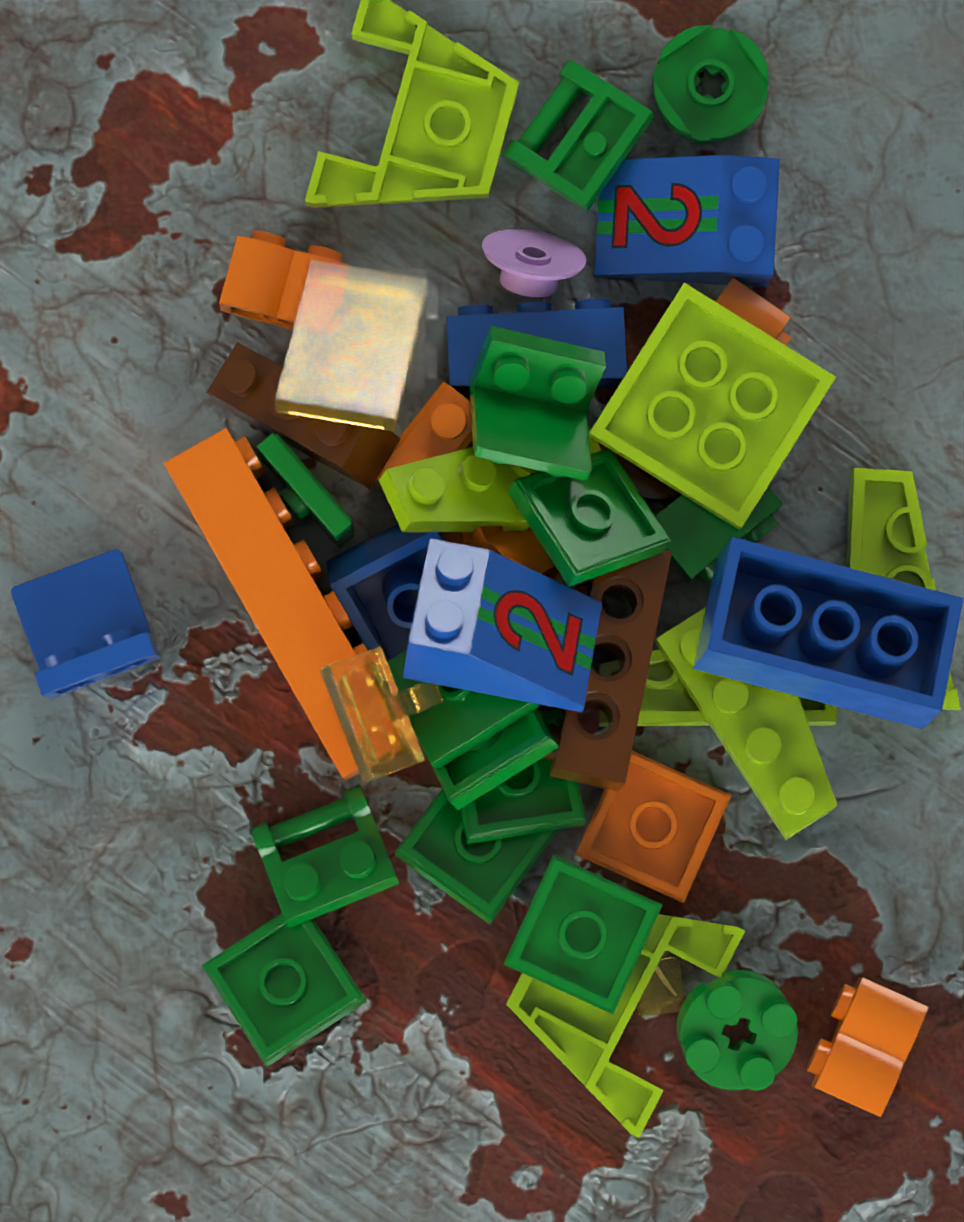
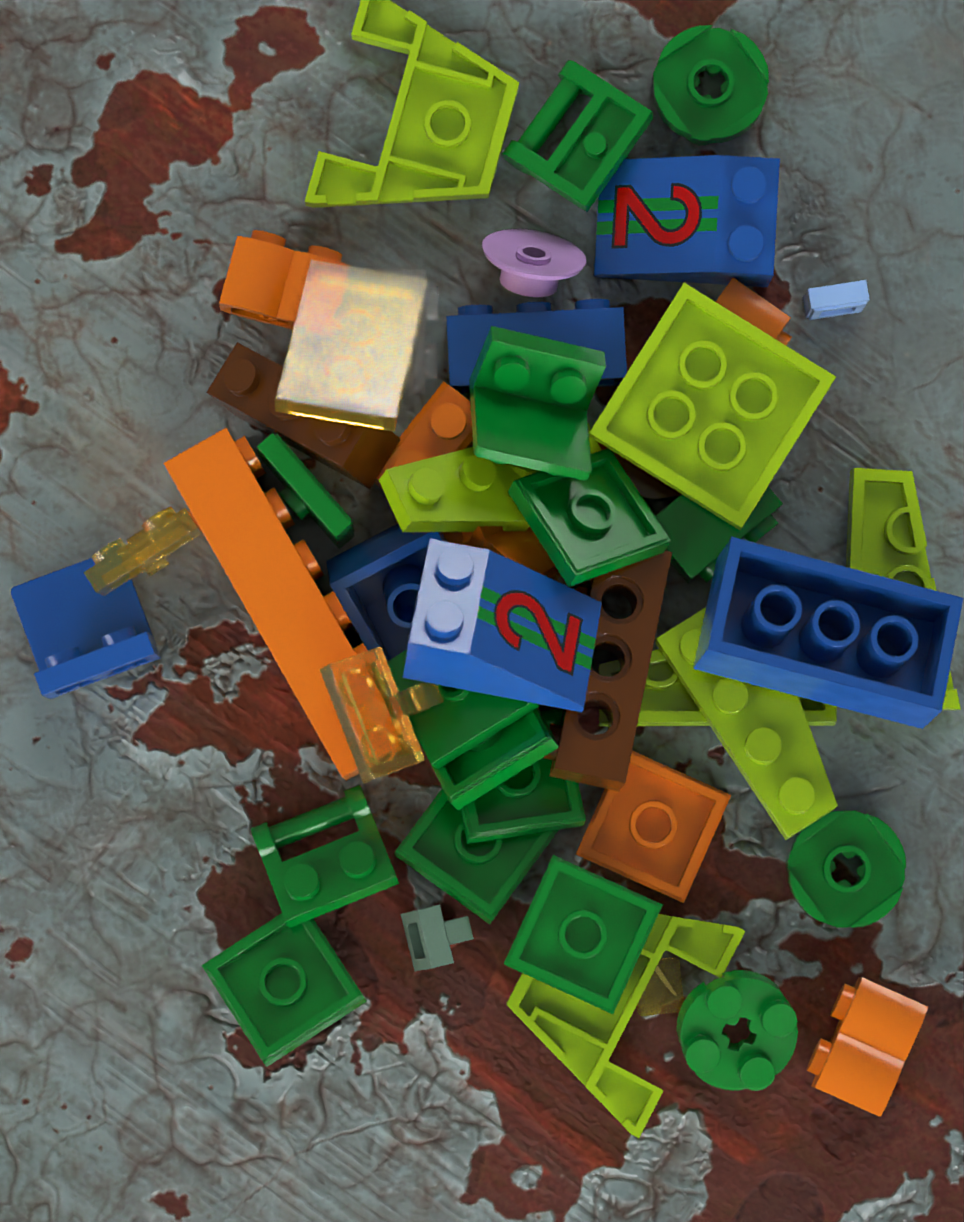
none -> clear yellow plate [84,506,203,596]
none -> sand green tile [401,905,474,971]
none -> green plate [786,810,906,928]
none -> light blue tile [802,280,870,320]

